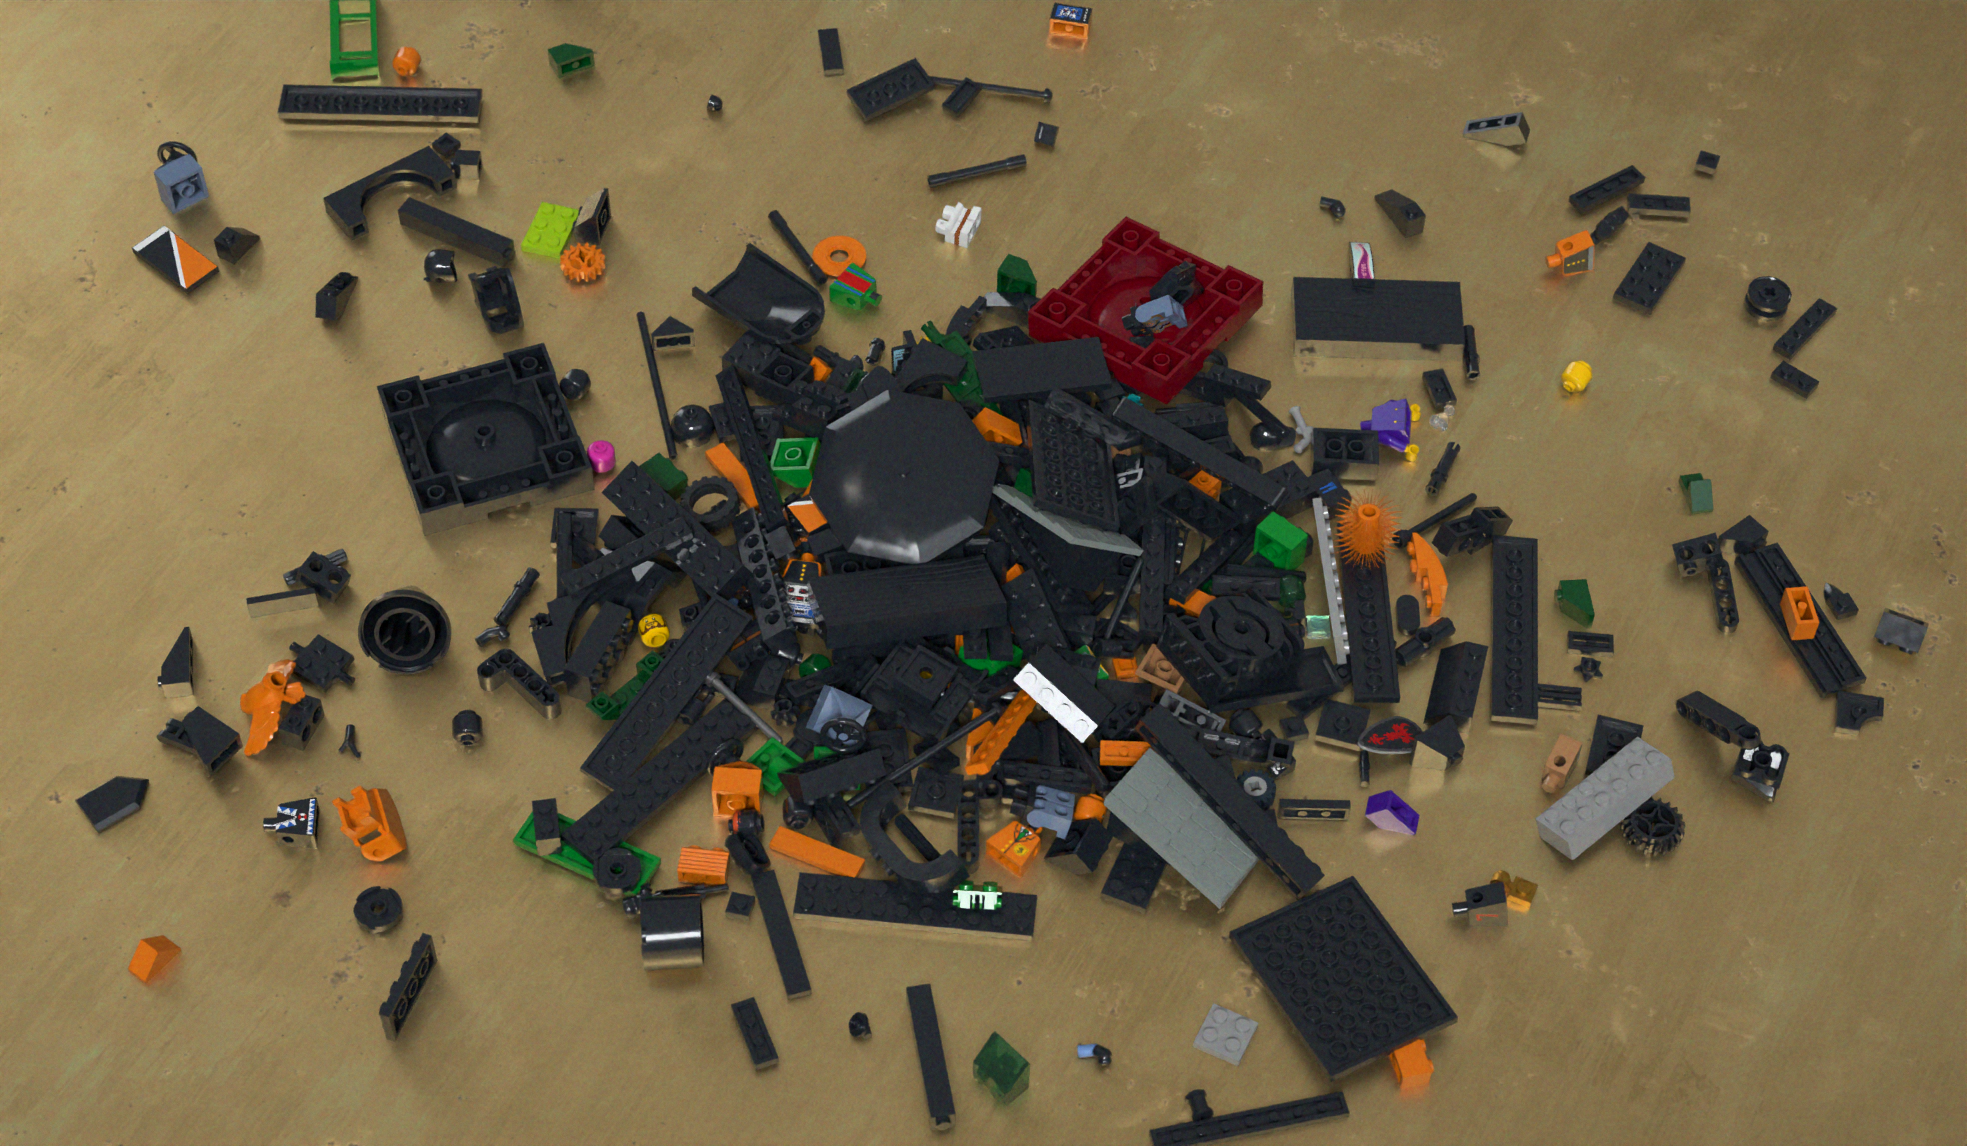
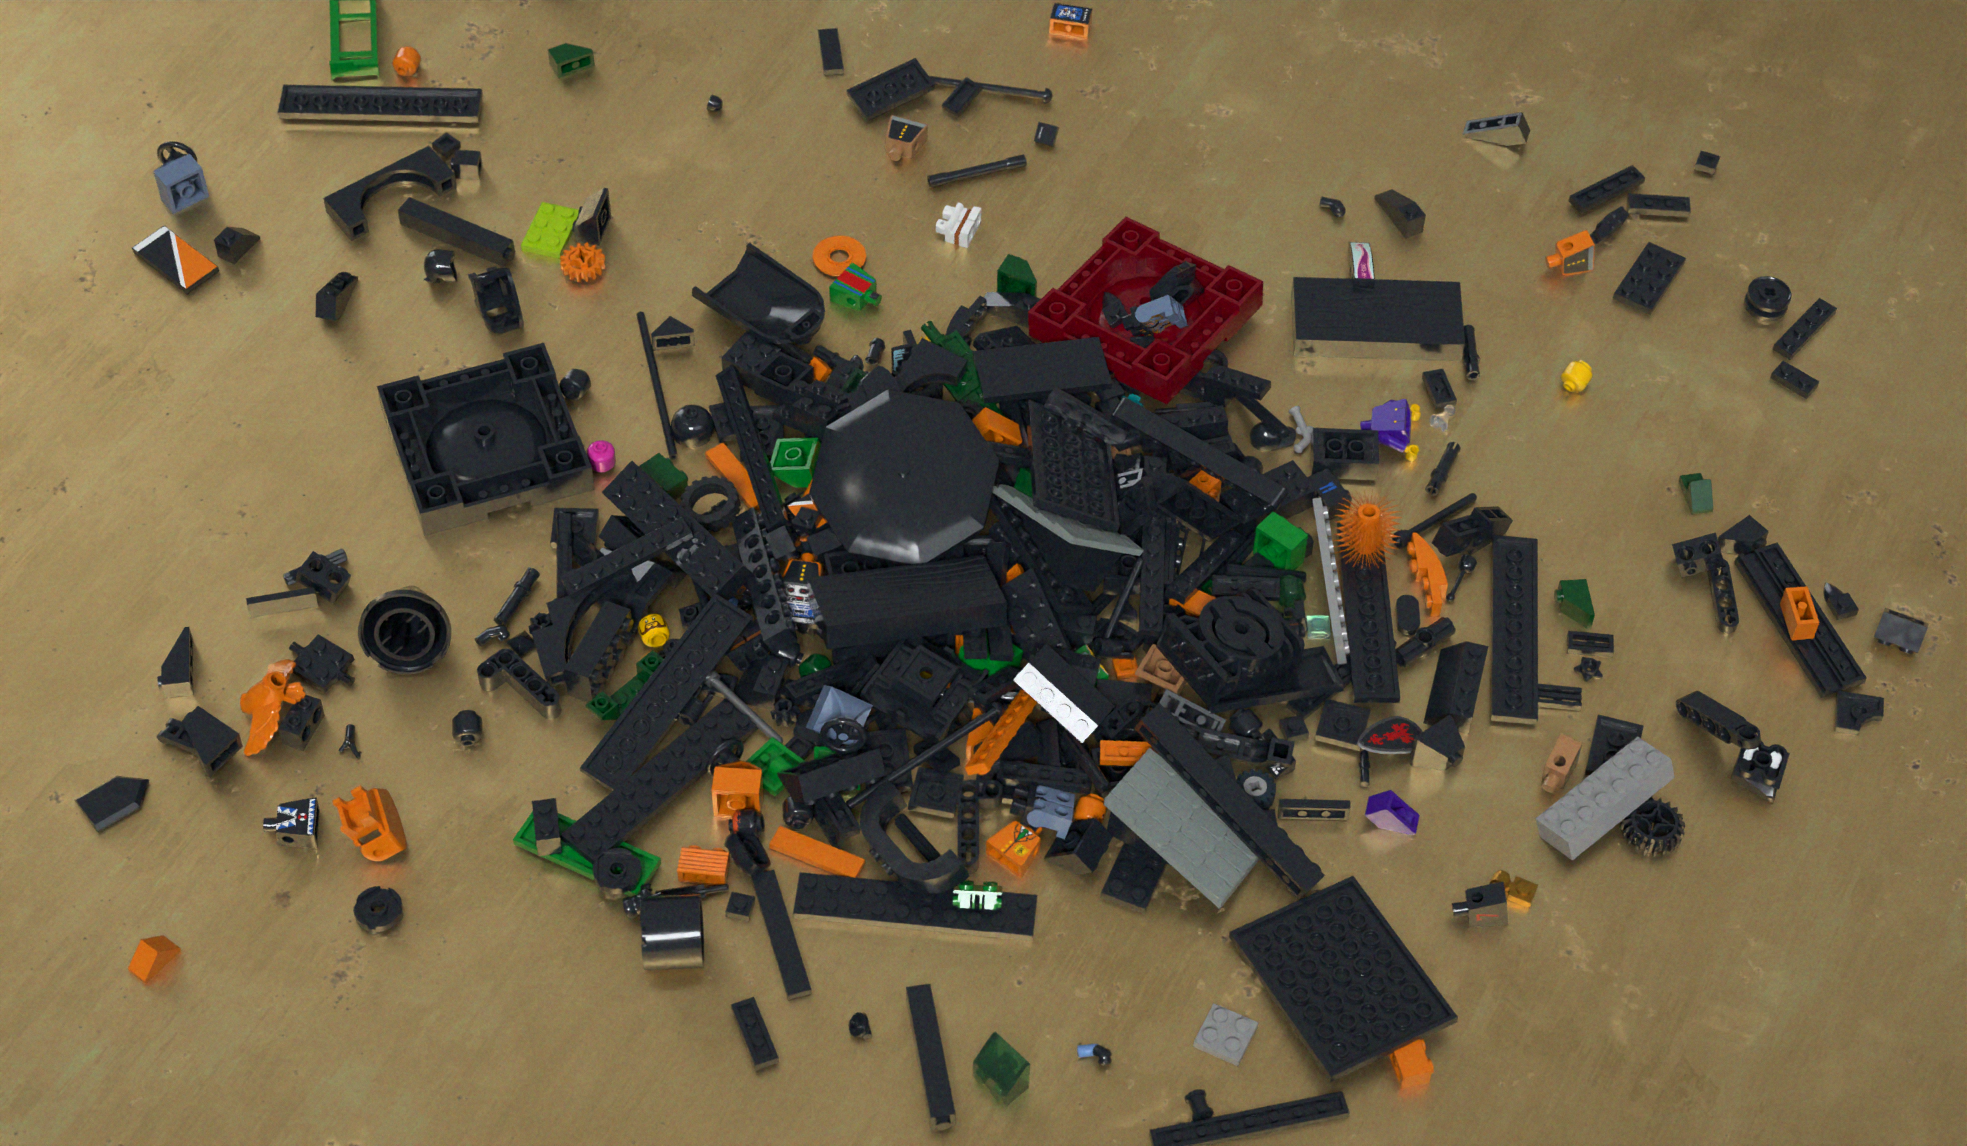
black plate [379,933,438,1041] -> none
black piece [768,210,828,285] -> none
none -> black slope [506,630,536,657]
none -> black plate [792,507,822,534]
none -> torso [885,115,928,161]
none -> black plate [1102,292,1129,329]
none -> black hinge [1446,554,1477,602]

